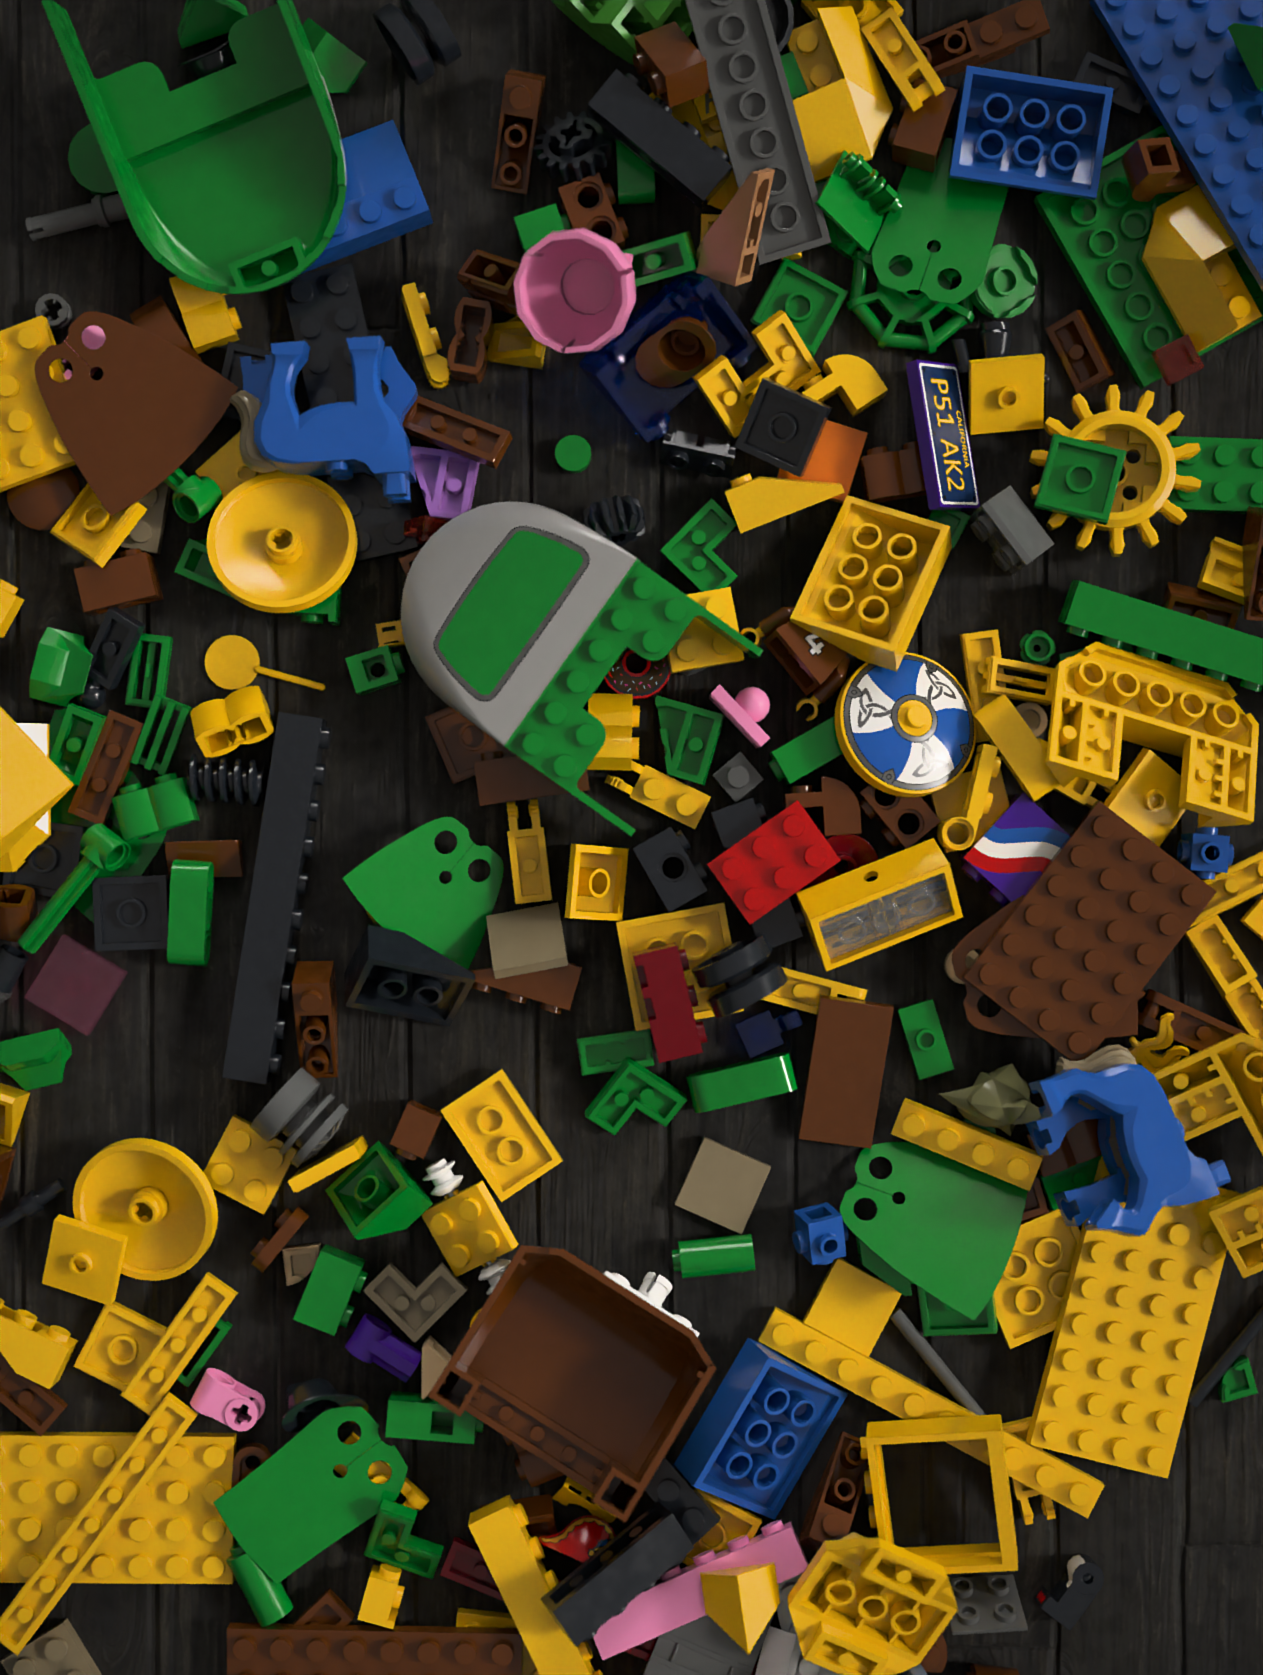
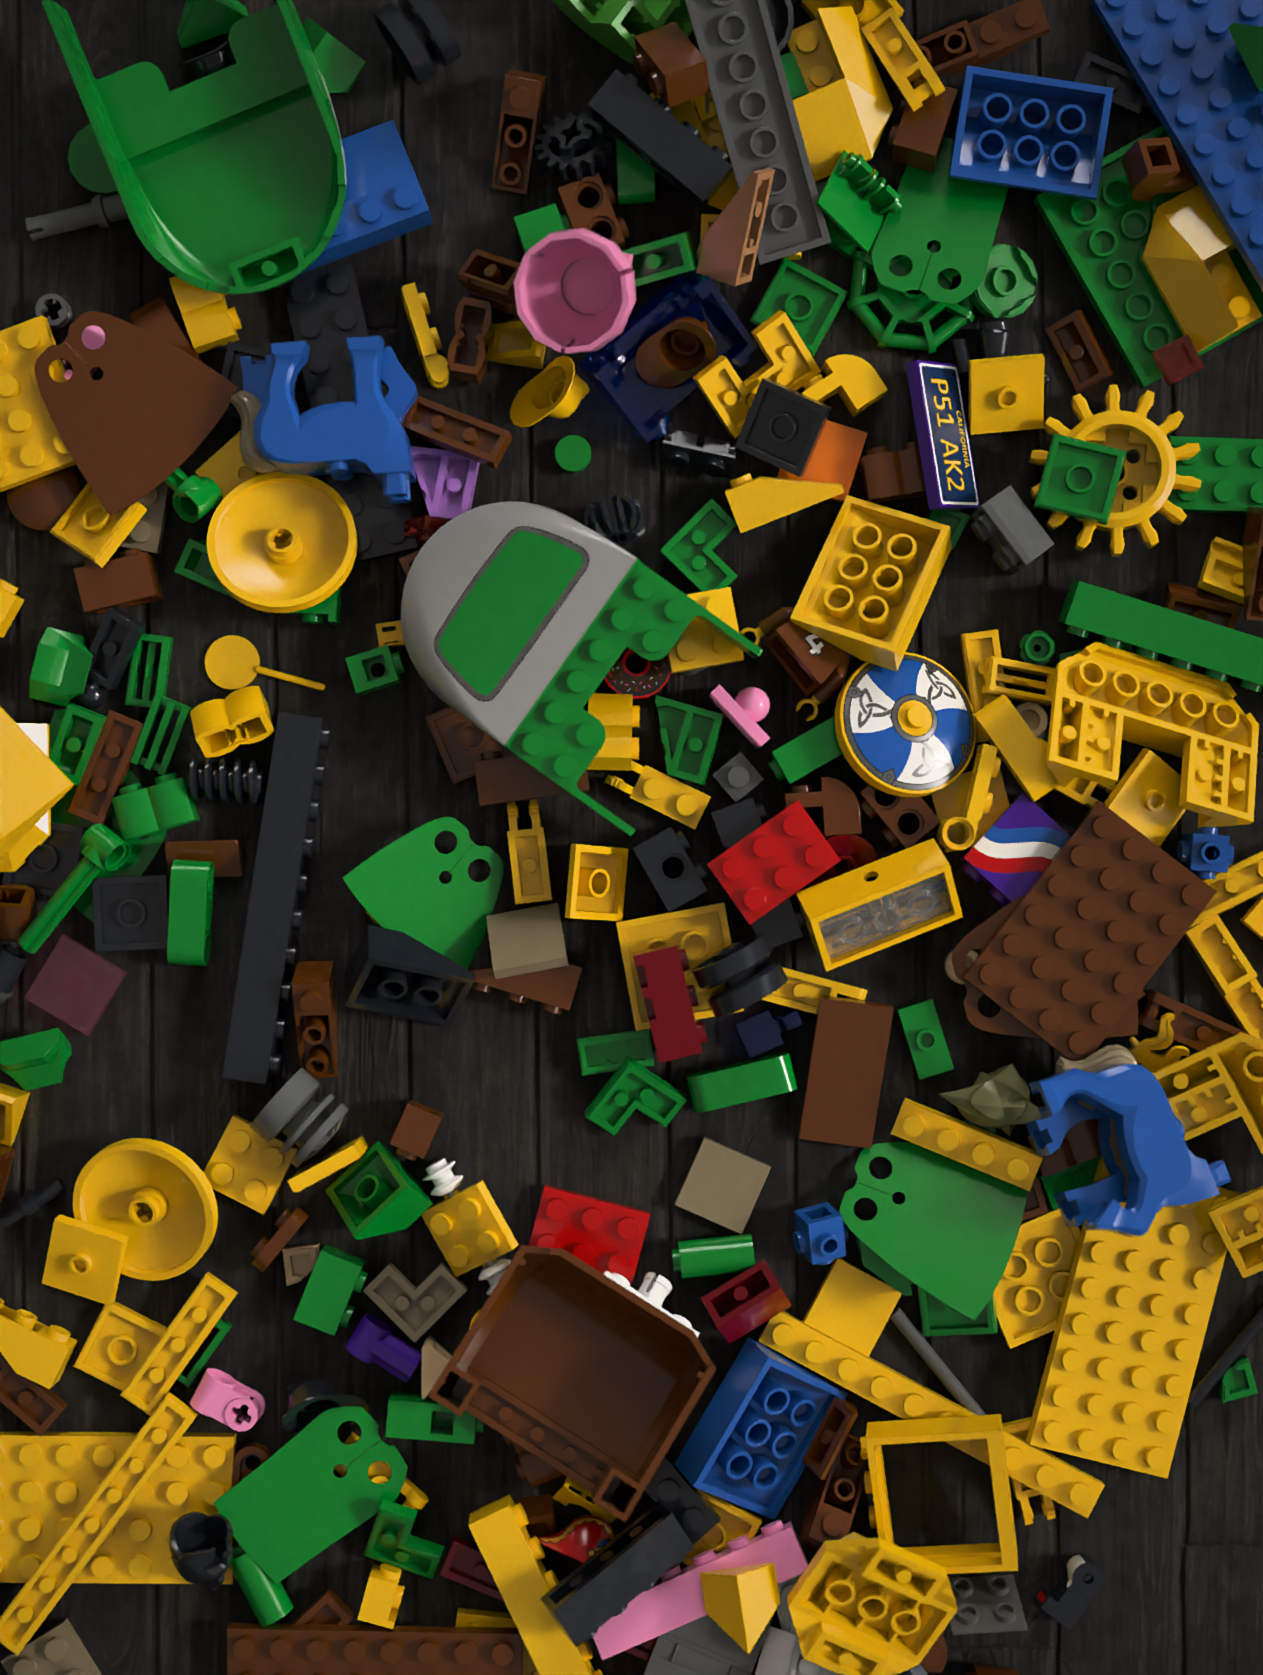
yellow plate [440,1069,563,1202] -> none
none -> black helmet [169,1512,233,1592]
none -> yellow piece [510,355,589,428]
none -> red plate [529,1184,651,1286]
none -> dark red brick [701,1260,792,1344]
none -> reddish brown slope [802,1396,858,1480]

